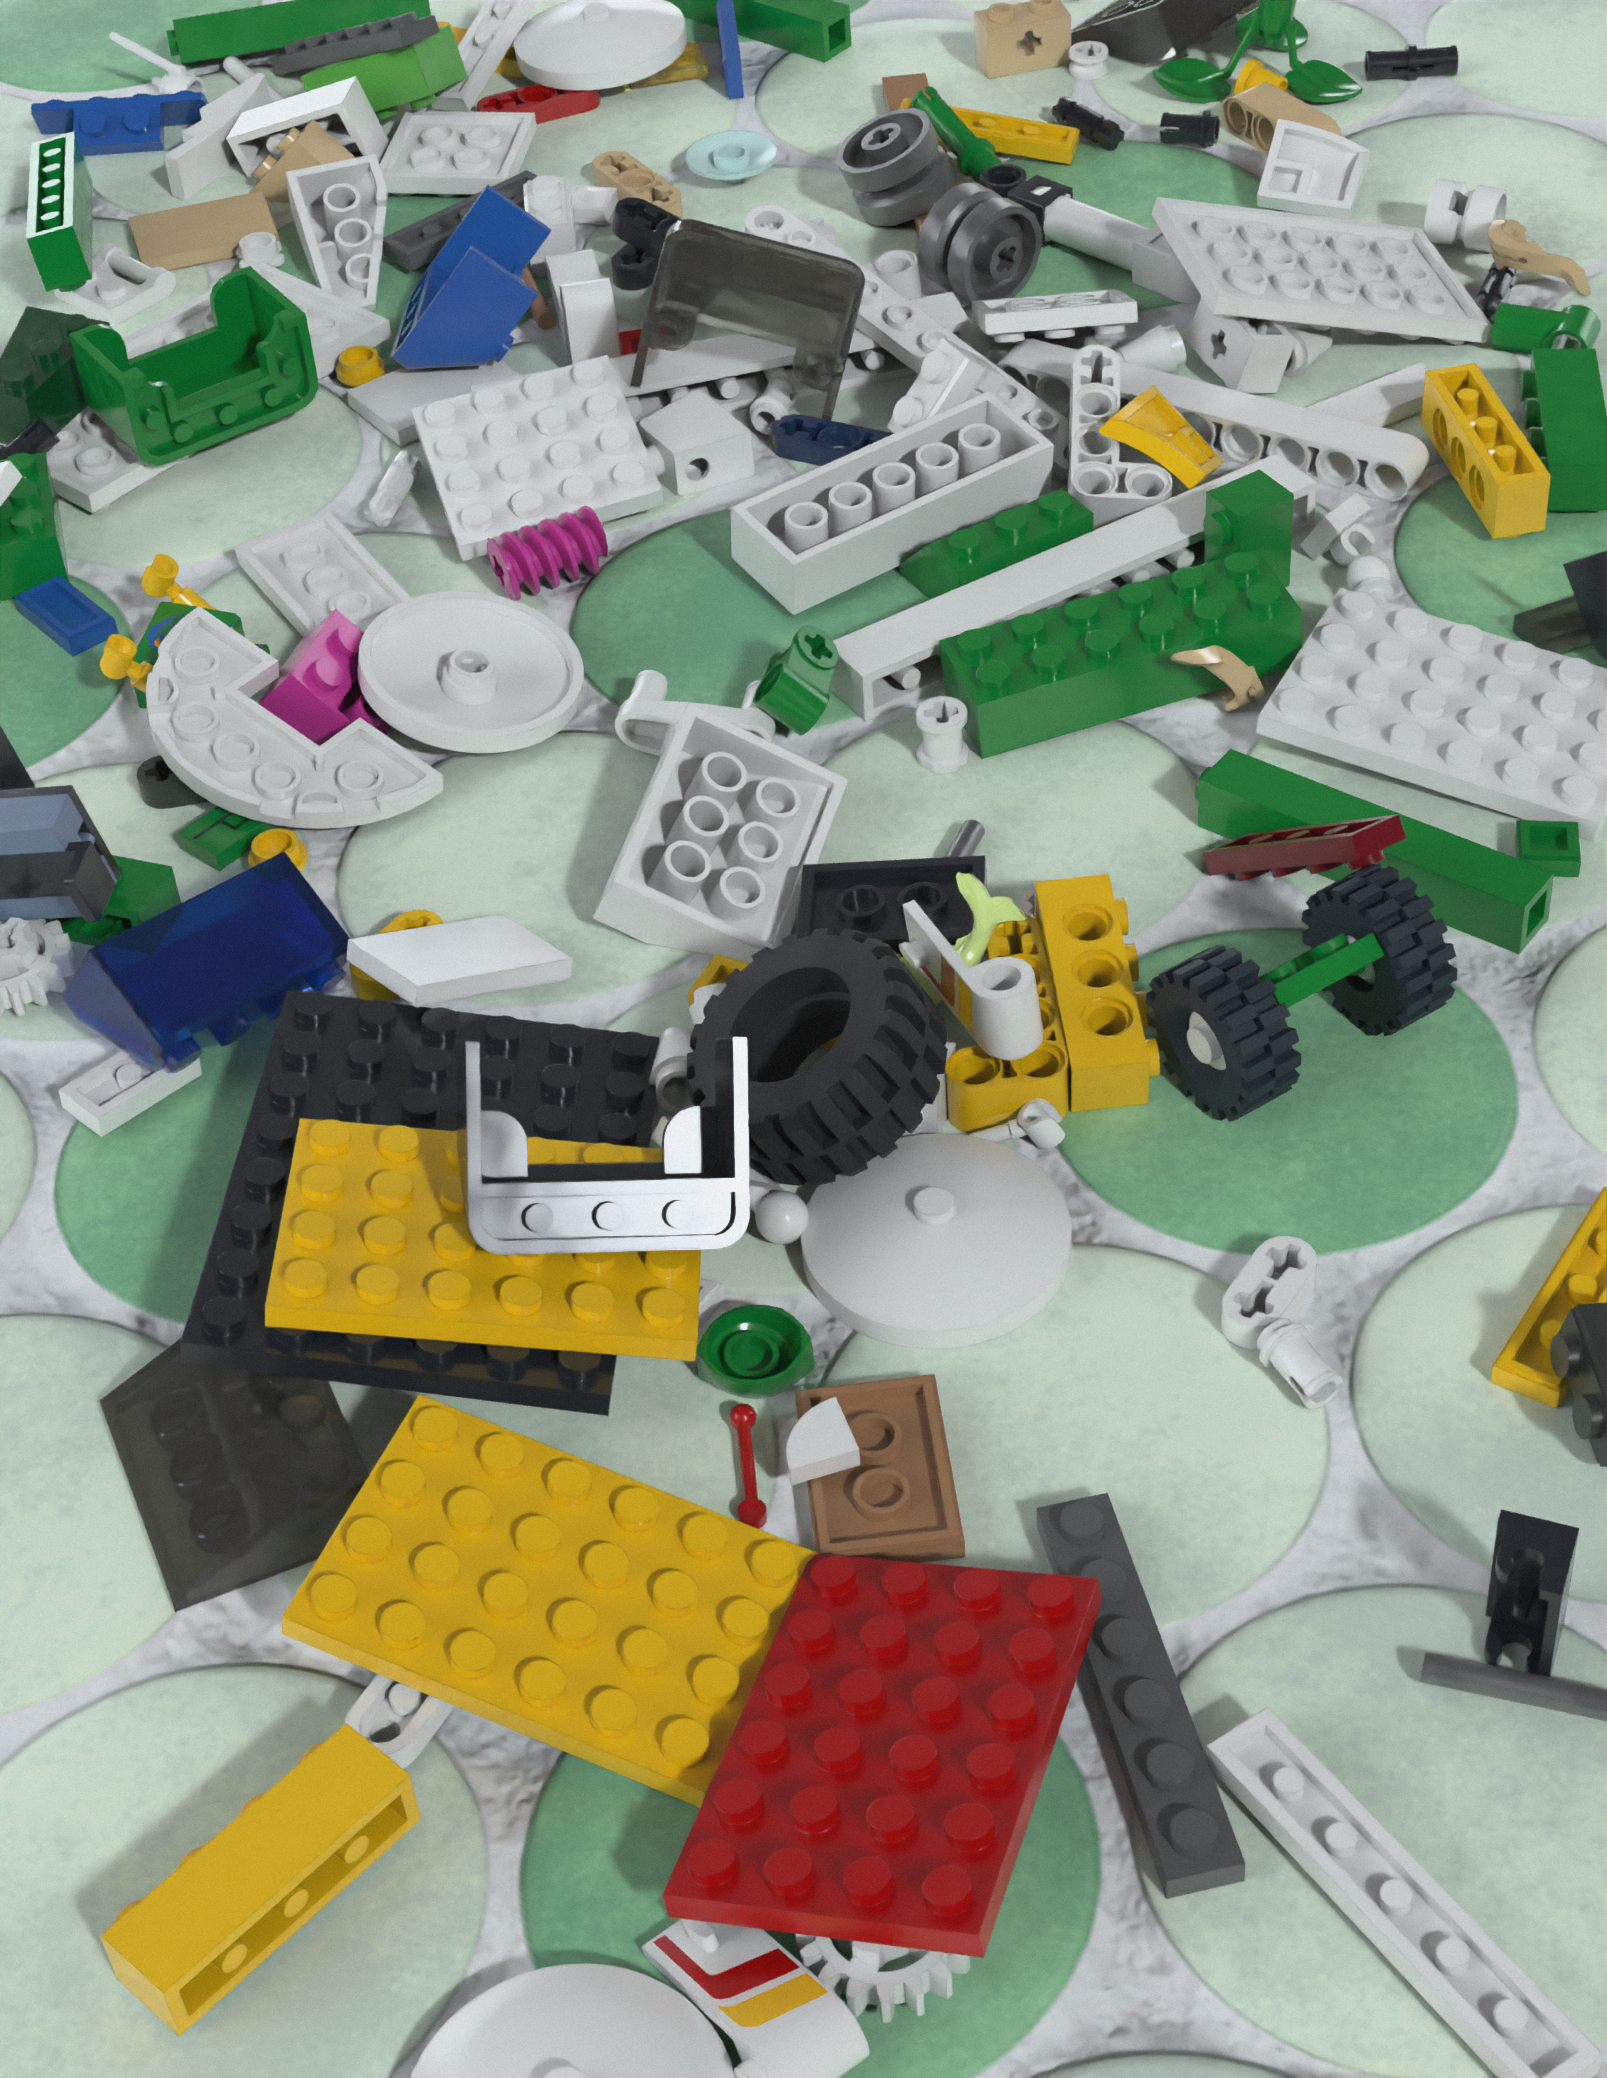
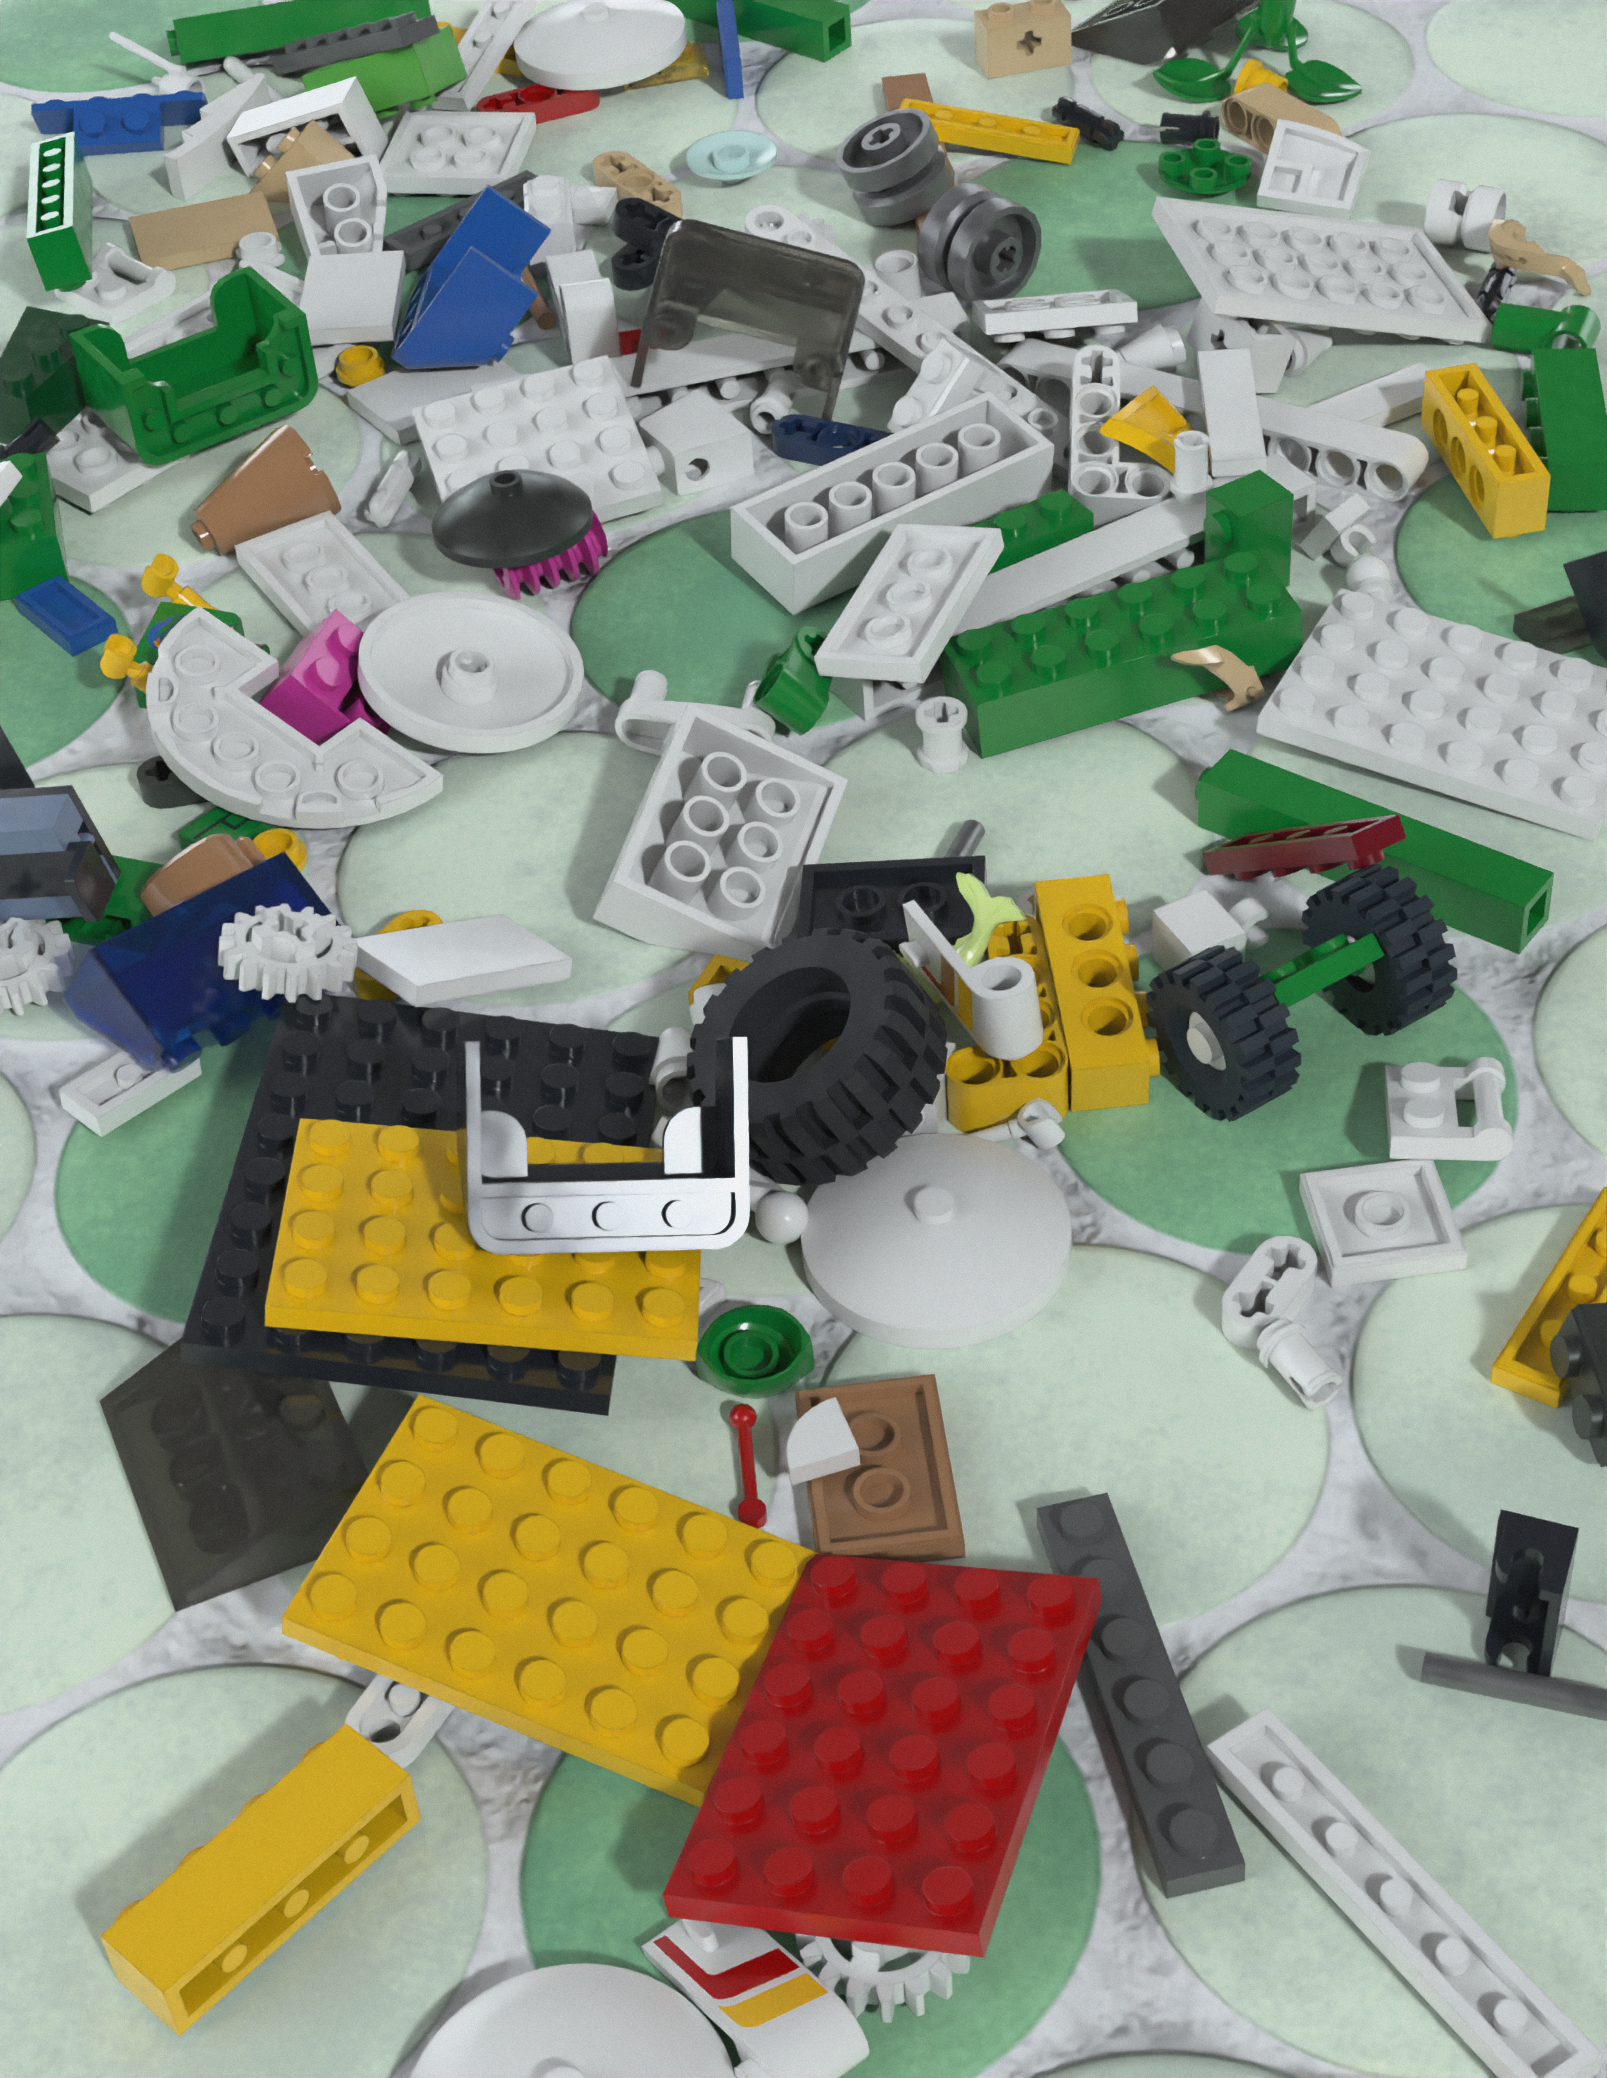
green pin [911,86,1008,184] -> none
white piece [980,164,1201,303] -> none
white bush [1069,41,1108,80] -> none
black pin [1364,44,1458,81] -> none
green tile [1515,820,1581,877] -> none
none -> medium nougat animal [141,833,280,941]
none -> medium nougat cone [190,424,341,556]
none -> white gear [218,904,358,1003]
none -> white tile [299,250,406,346]
none -> pearl dark grey dish [431,469,593,569]
none -> white plate [814,523,1004,683]
none -> white brick [1152,889,1270,971]
none -> green dish [1158,138,1252,194]
none -> white pin [1169,431,1213,505]
none -> white tile [1198,348,1267,478]
none -> white tile [1299,1159,1468,1288]
none -> white plate [1384,1057,1514,1161]

